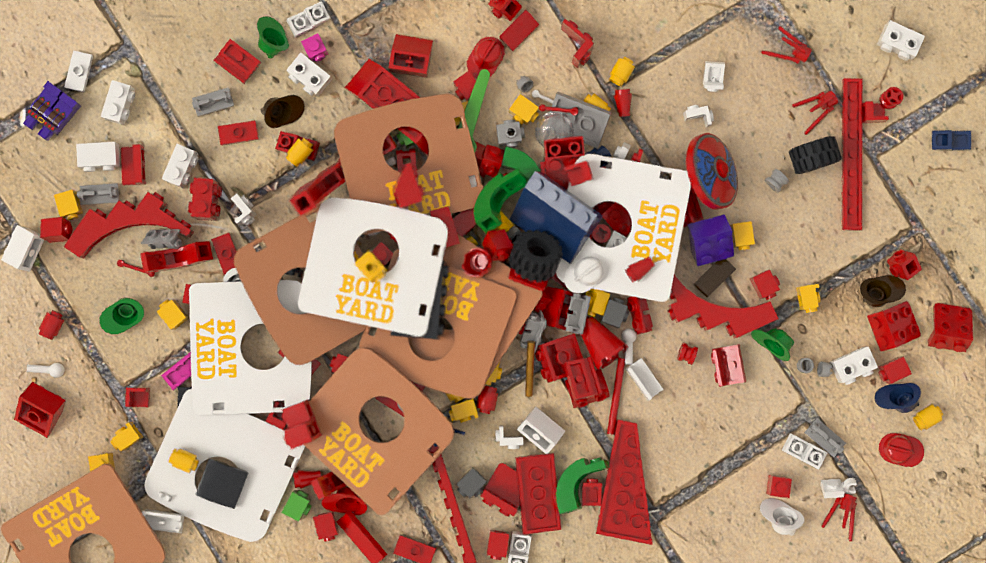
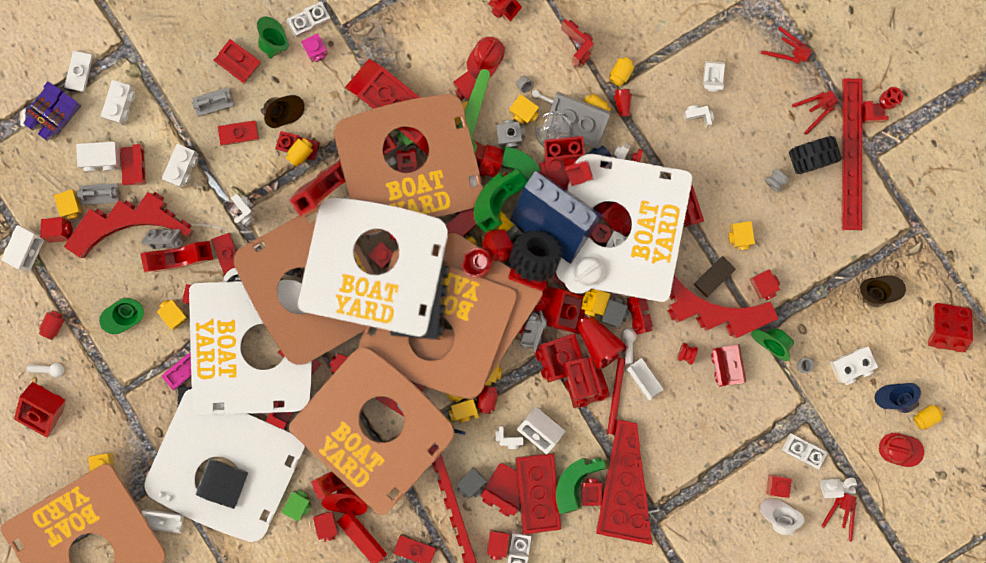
yellow brick [110,422,143,451] -> none
red hinge [117,260,155,277] -> none
red panel [125,387,150,407] -> none
yellow brick [168,448,199,473] -> none
red brick [188,178,222,221] -> none
red brick [282,399,322,449] -> none
white brick [287,53,332,97] -> none
red cone [293,470,321,489] -> none
yellow brick [354,251,387,283] -> none
red slope [389,34,433,78] -> none
red slope [392,163,425,208] -> none
red slope [429,206,460,248] -> none
red slope [499,10,539,52] -> none
pearl gold bar [525,340,535,397] -> none
red hinge [539,104,579,116] -> none
light grey hinge [564,293,591,335] -> none
red cone [625,256,655,283] -> none
dish [686,133,738,210] -> none
dark purple brick [688,214,734,267] -> none
yellow brick [796,284,820,313] -> none
light grey hinge [804,418,846,458] -> none
light grey hinge [817,361,833,377] -> none
red bracket [867,301,921,351] -> none
white brick [876,20,925,61] -> none
red brick [878,356,912,384] -> none
red brick [887,249,922,280] -> none
dark blue slope [932,130,971,151] -> none

